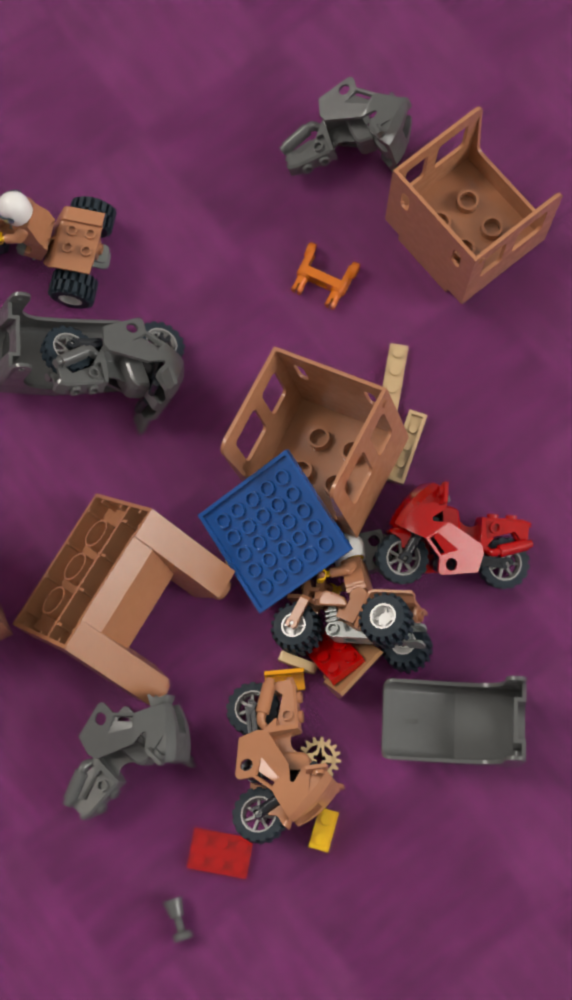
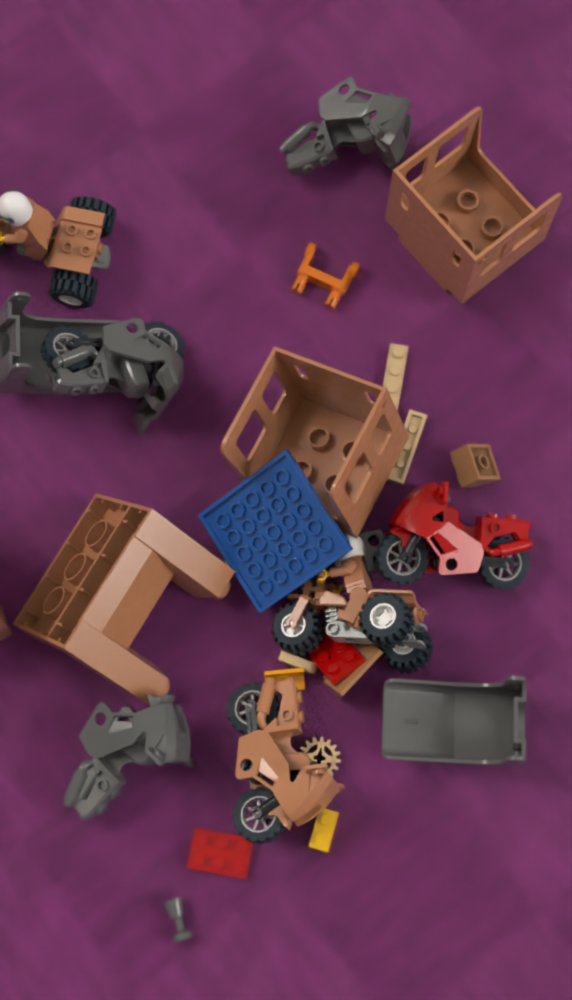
none -> medium nougat slope [450,444,501,488]

